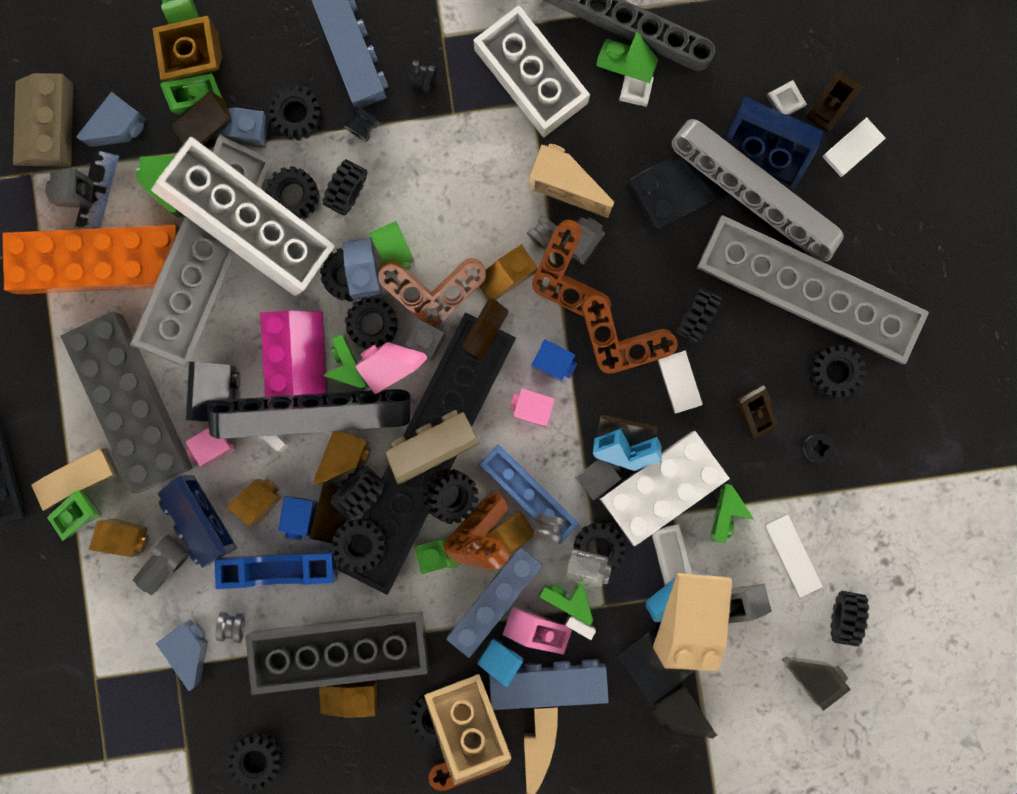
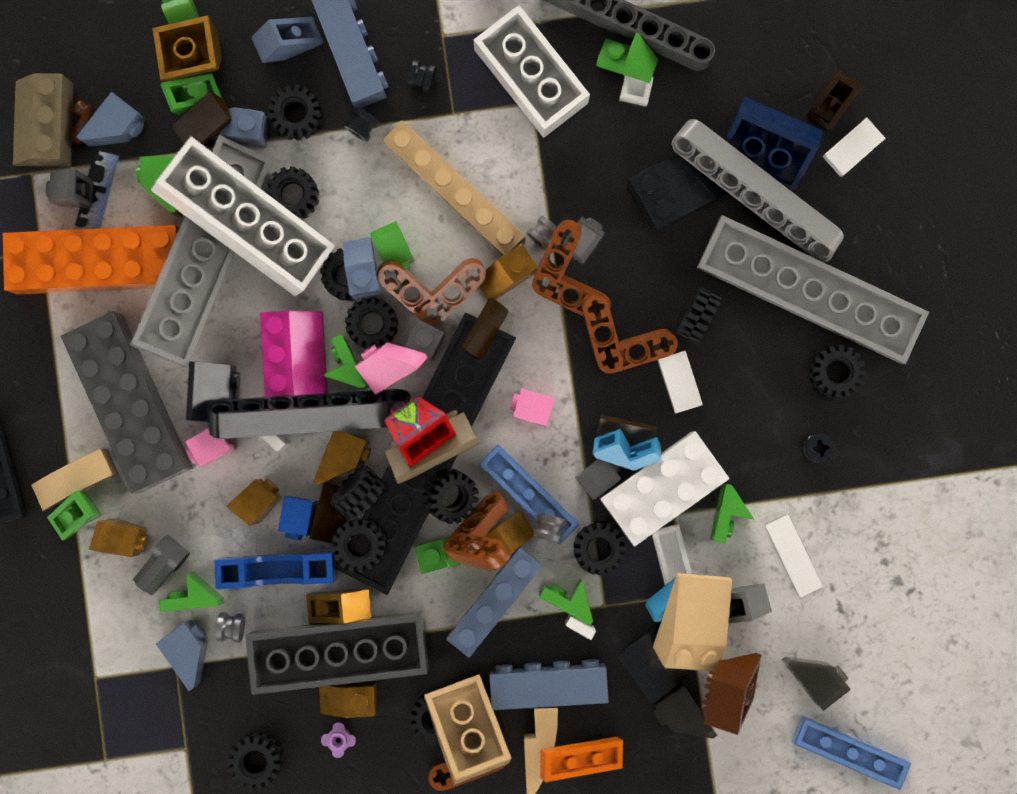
dark blue slope [157,475,238,568] -> none
black tyre [322,159,368,216] -> none
dark azure slope [478,635,523,687] -> none
bright pink slope [503,607,572,655] -> none
tan slope [529,144,614,218] -> none
blue brick [531,339,577,382] -> none
clear brick [564,549,611,589] -> none
dark brown slope [732,385,779,439] -> none
white tile [767,80,807,116] -> none
black tyre [830,591,869,647] -> none
none -> reddish brown arm [69,100,94,145]
none -> bright green slope [159,572,224,612]
none -> sand blue slope [251,17,323,63]
none -> pearl gold slope [306,589,371,624]
none -> lavender plate [321,722,356,758]
none -> tan plate [382,120,525,256]
none -> red torso [385,397,456,467]
none -> orange plate [540,737,623,782]
none -> reddish brown slope [701,653,762,735]
none -> medium blue tile [791,715,911,790]

